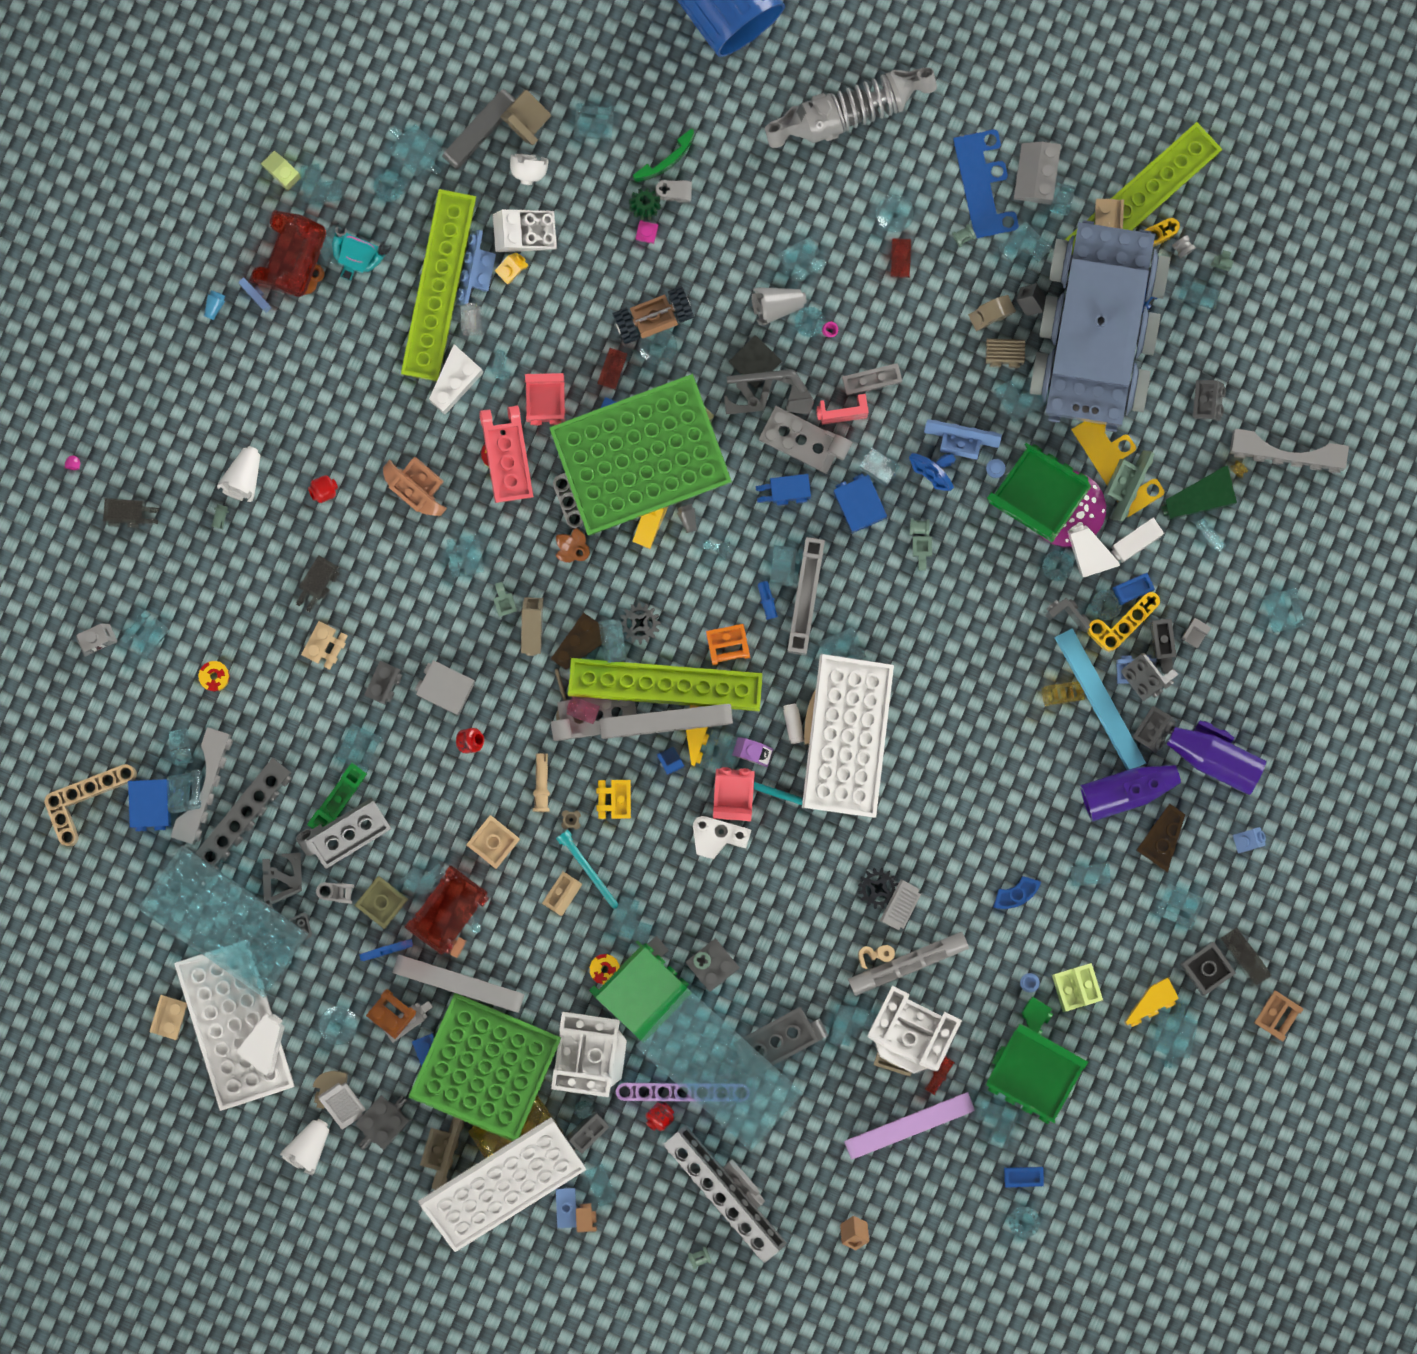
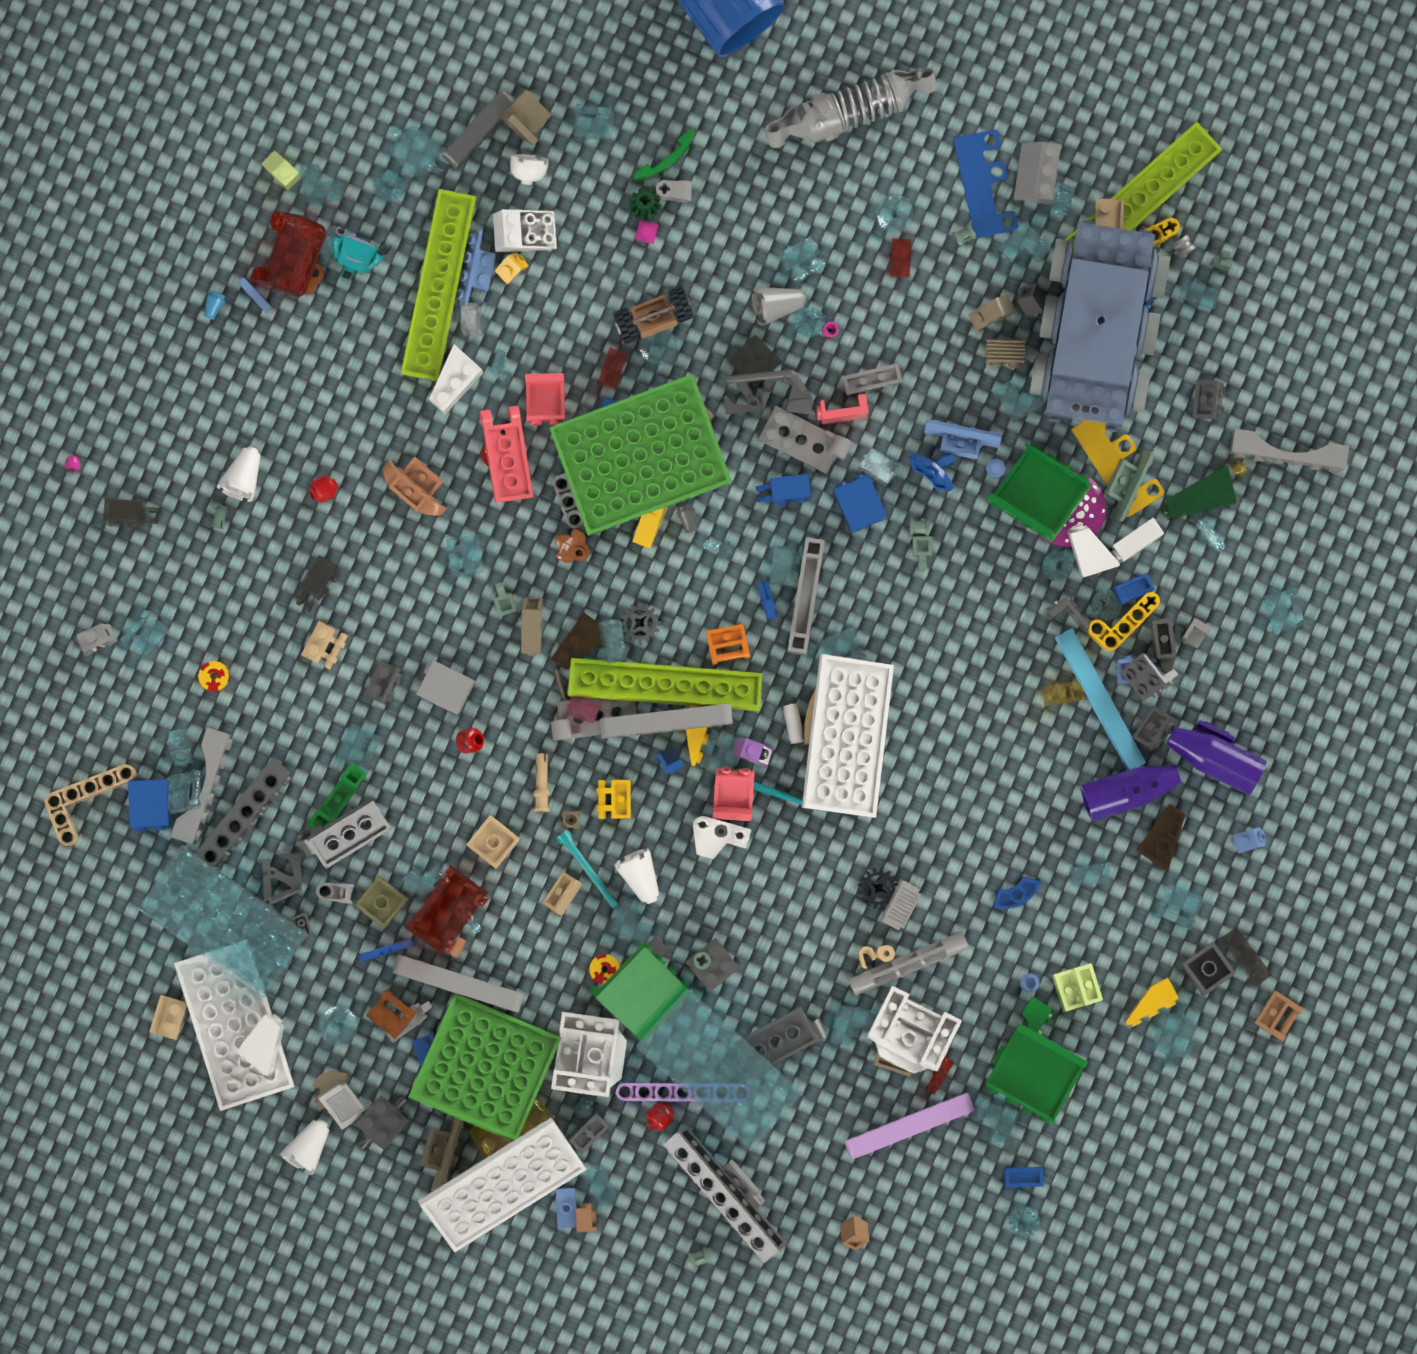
none -> white cone [614,848,659,904]

